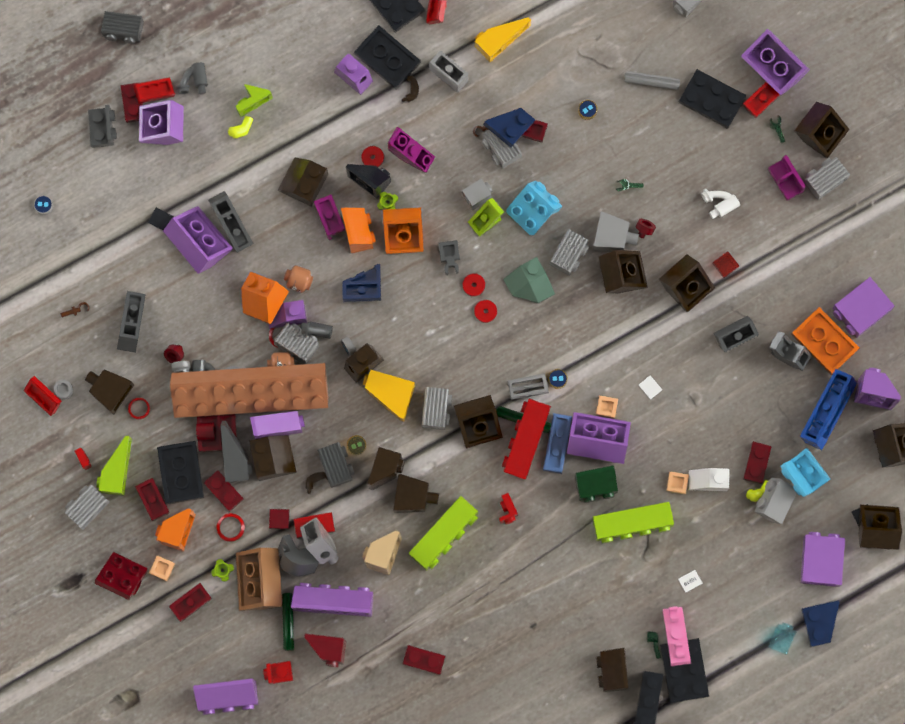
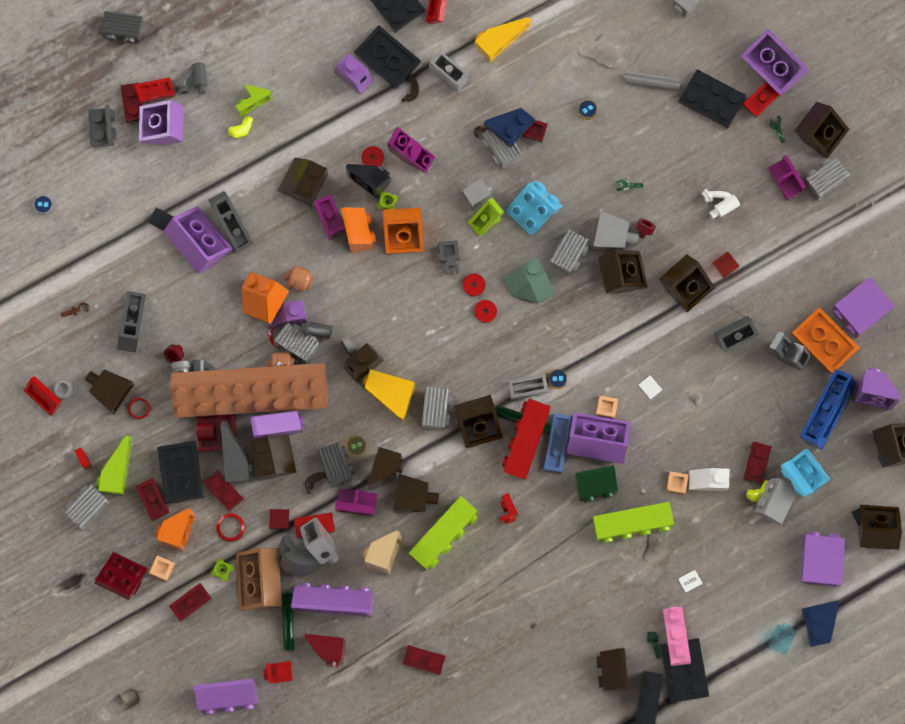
dark blue wing [342,264,381,302] -> none
none -> magenta panel [335,488,377,517]

